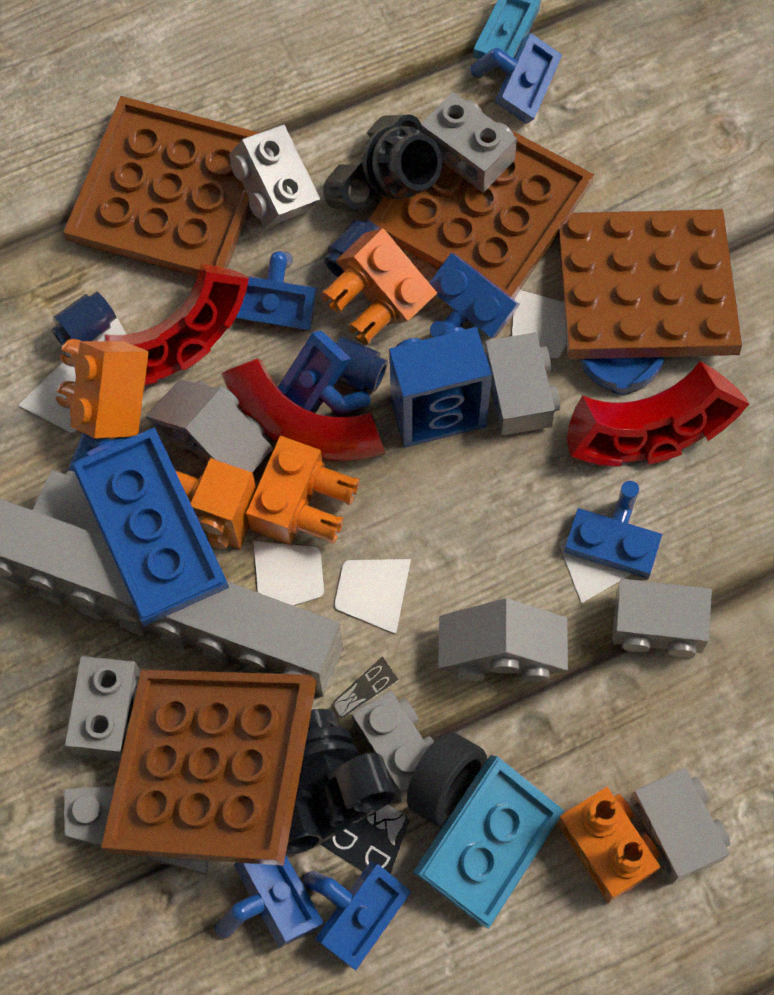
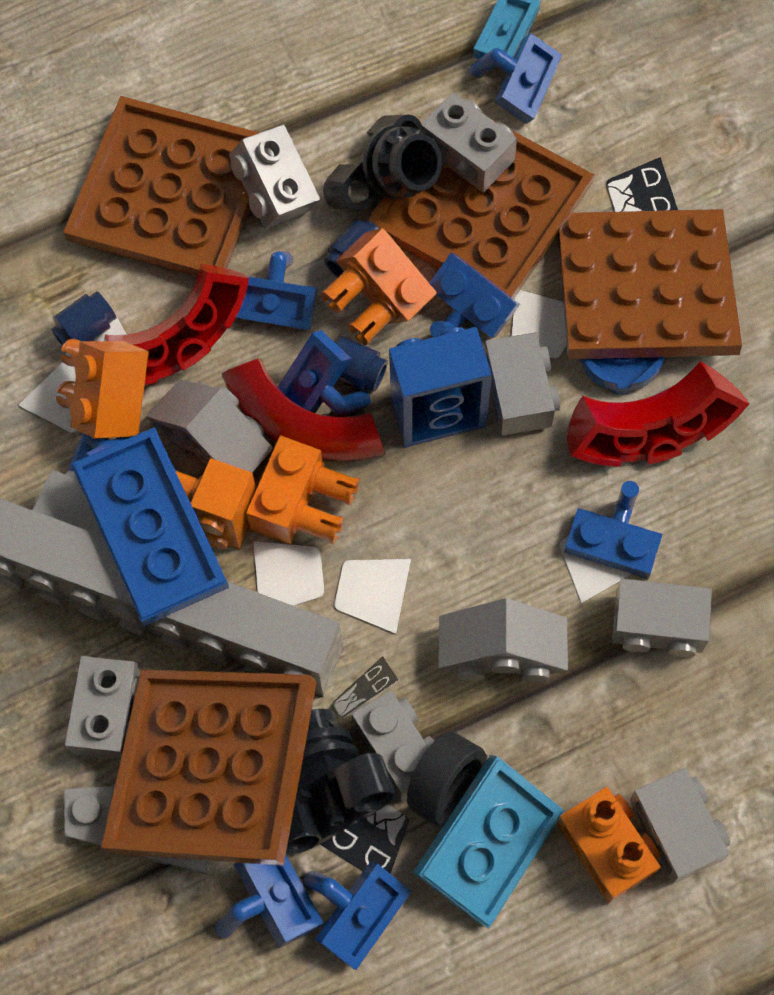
none -> black sticker [607,157,678,212]

